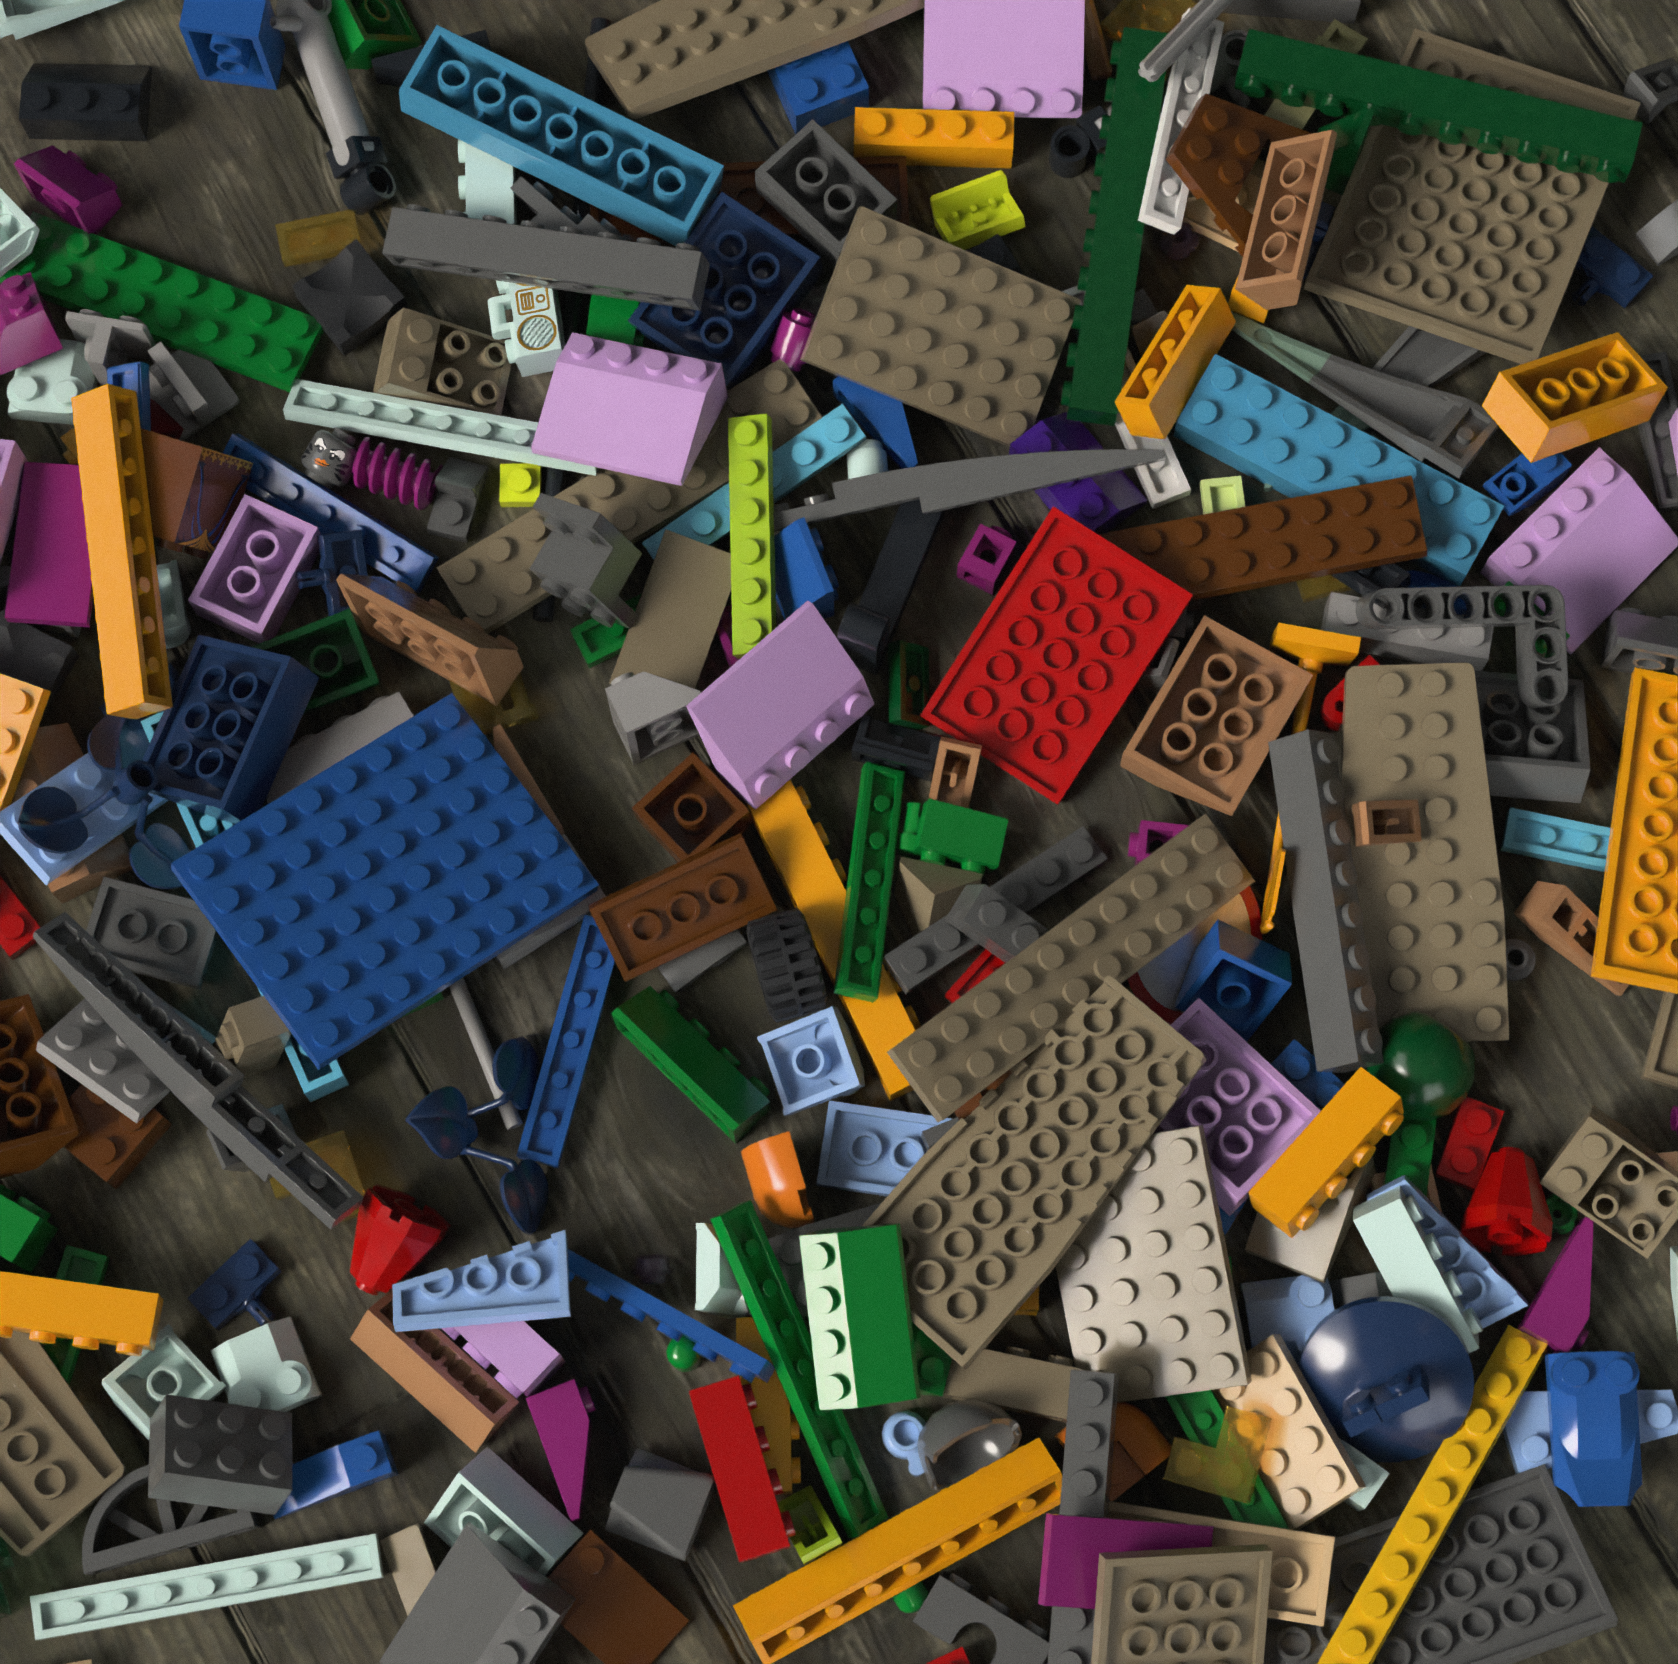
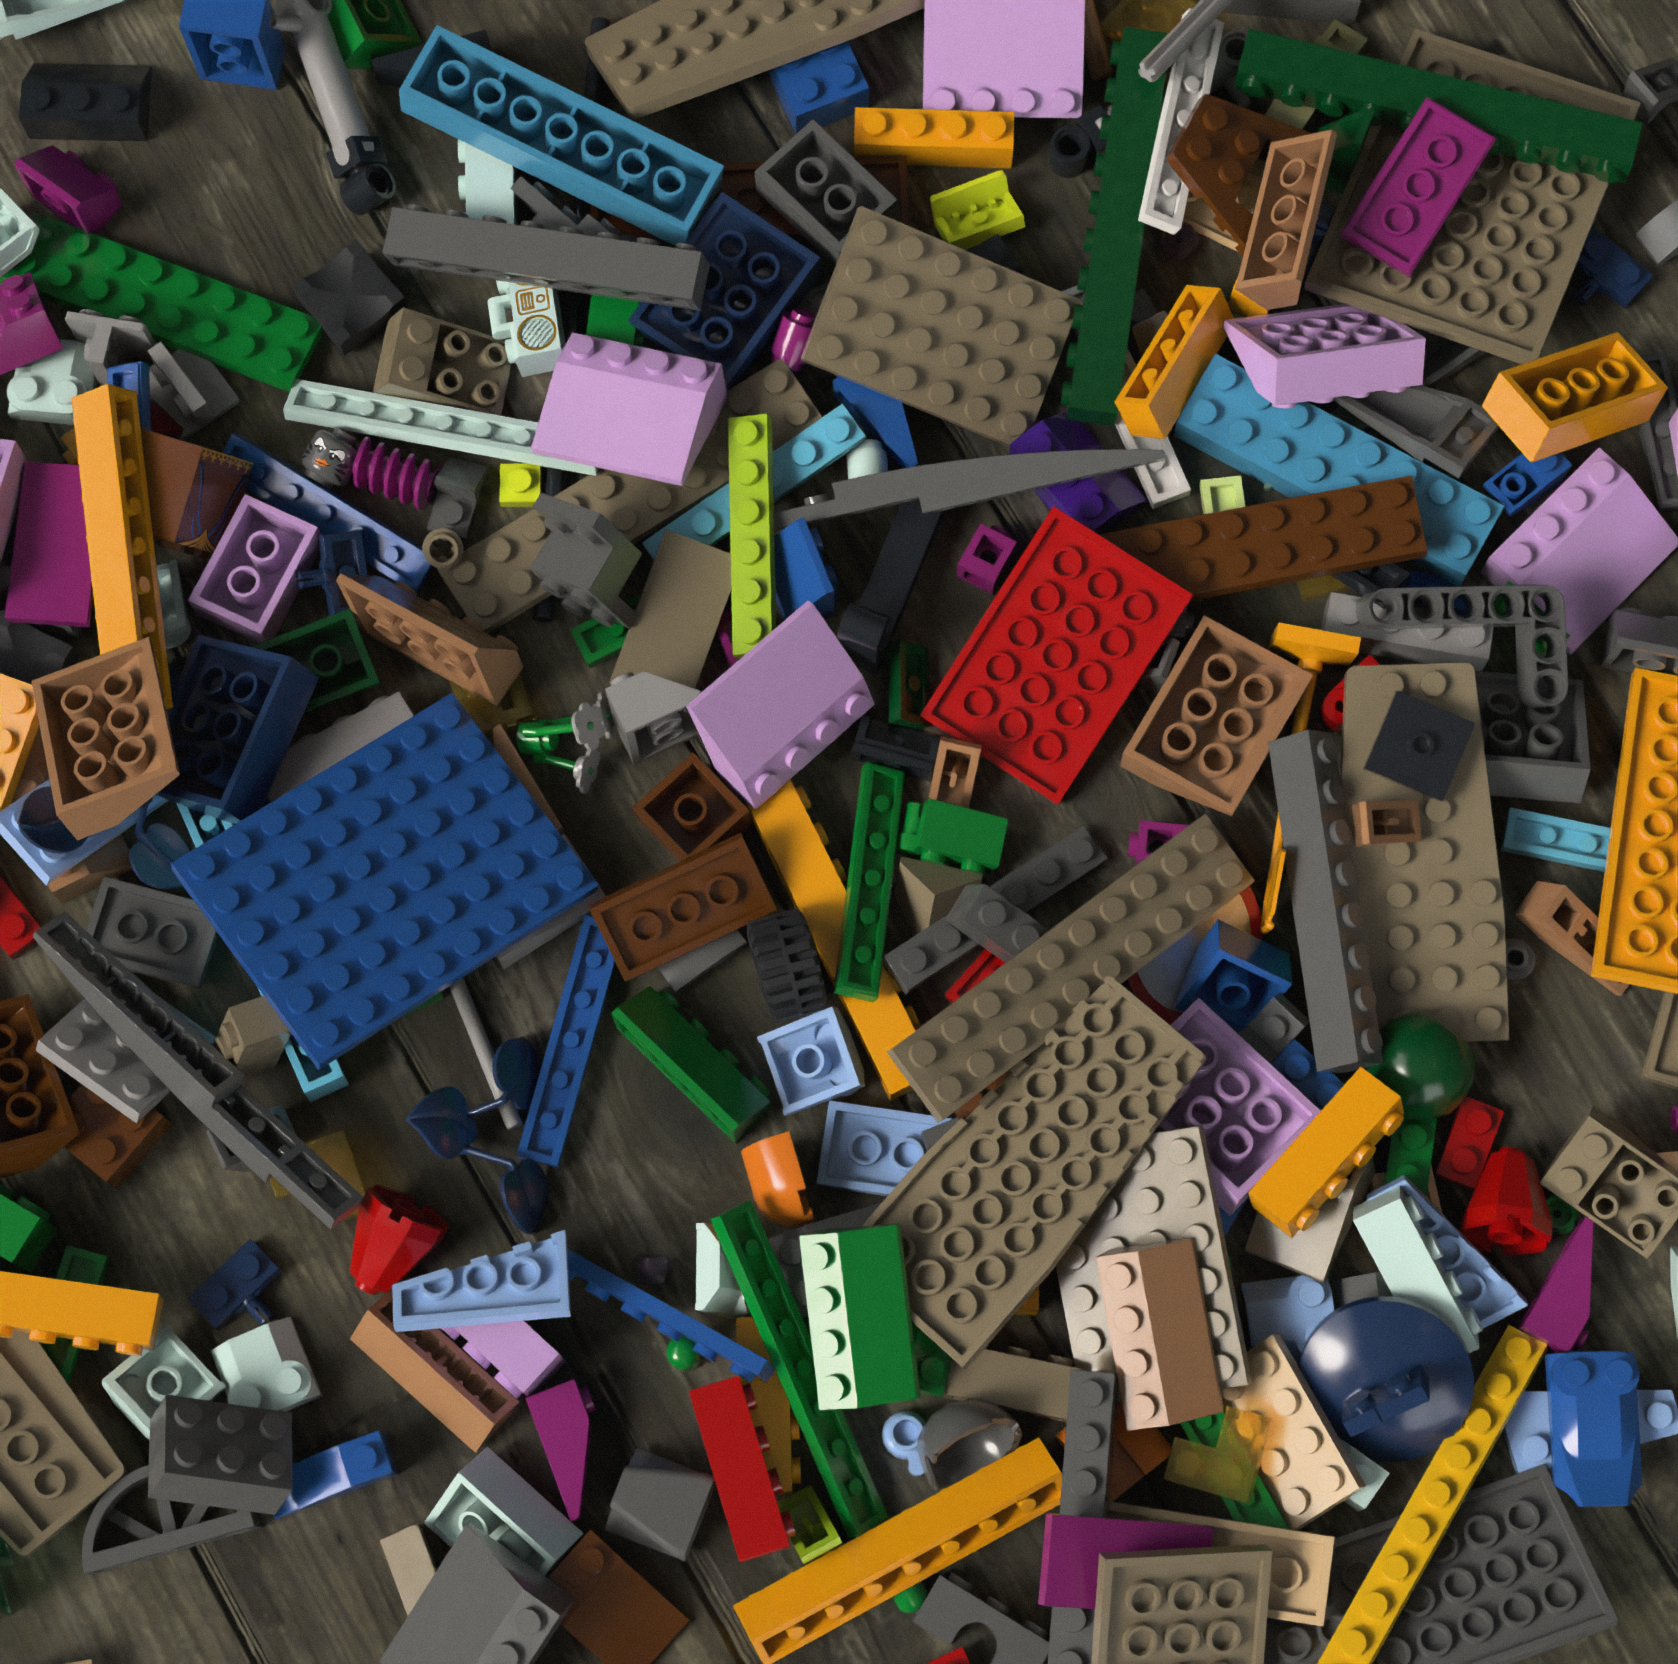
light aqua plate [30,1533,384,1640] -> none
clear yellow plate [275,209,362,267] -> none
none -> medium nougat slope [31,637,180,840]
none -> dark tan cone [422,528,464,569]
none -> plant [517,692,613,794]
none -> medium nougat slope [1096,1238,1224,1431]
none -> lavender slope [1224,304,1426,409]
none -> dark grey slope [1238,992,1310,1064]
none -> magenta tile [1340,97,1497,278]
none -> black plate [1363,690,1476,802]

